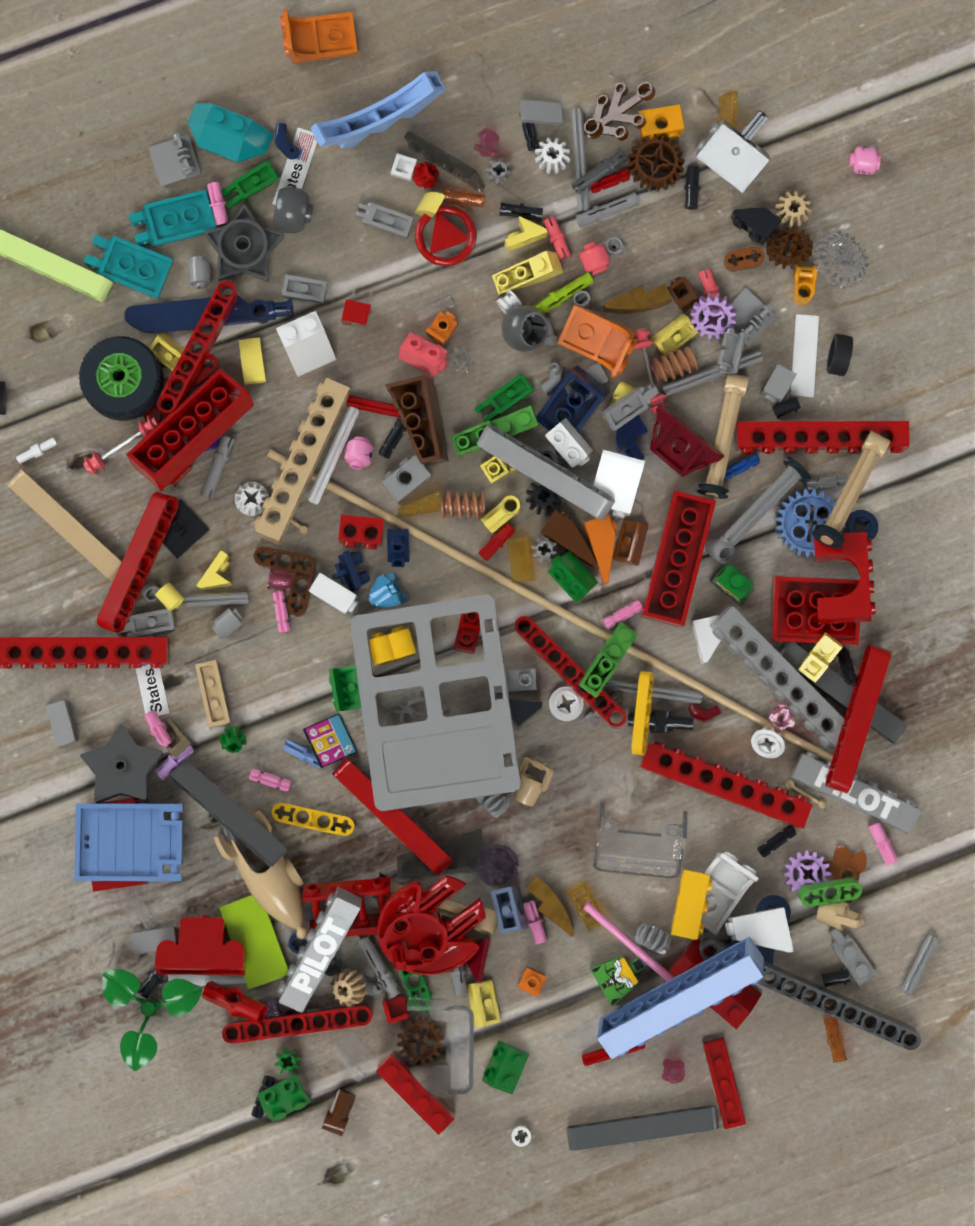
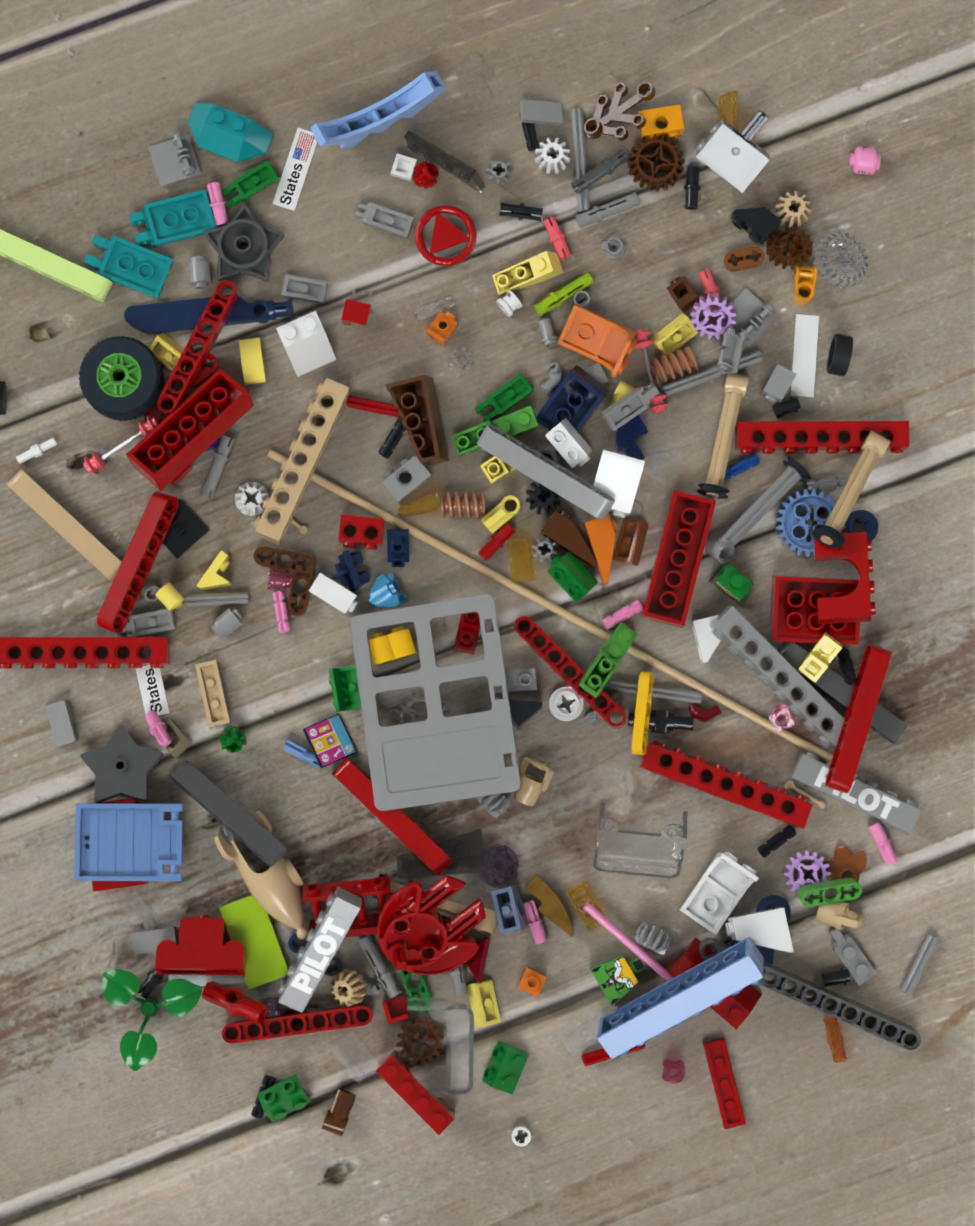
lavender axle [154,745,194,780] -> none
bright pink axle [249,769,292,792] -> none
yellow beam [272,803,355,836] -> none
dark grey wheel [273,187,313,234] -> none
dark blue arm [274,123,299,160] -> none
green gear [274,1047,302,1075] -> none
orange bracket [280,9,358,64] -> none
white axle [308,406,359,505] -> none
bright pink head [344,437,374,470] -> none
coral brick [399,332,449,378] -> none
light yellow slope [414,192,445,217] -> none
clear orange pin [442,188,485,208] -> none
clear pink brick [474,129,499,157] -> none
dark grey wheel [502,305,548,352] -> none
light yellow slope [504,217,547,252] -> none
dark grey beam [566,1105,719,1150] -> none
coral head [579,241,610,275] -> none
red axle [589,169,630,193] -> none
pearl gold slope [603,284,673,314] -> none
dark red wing [650,404,724,477] -> none
yellow brick [670,869,713,940] -> none
white gear [751,727,786,758] -> none

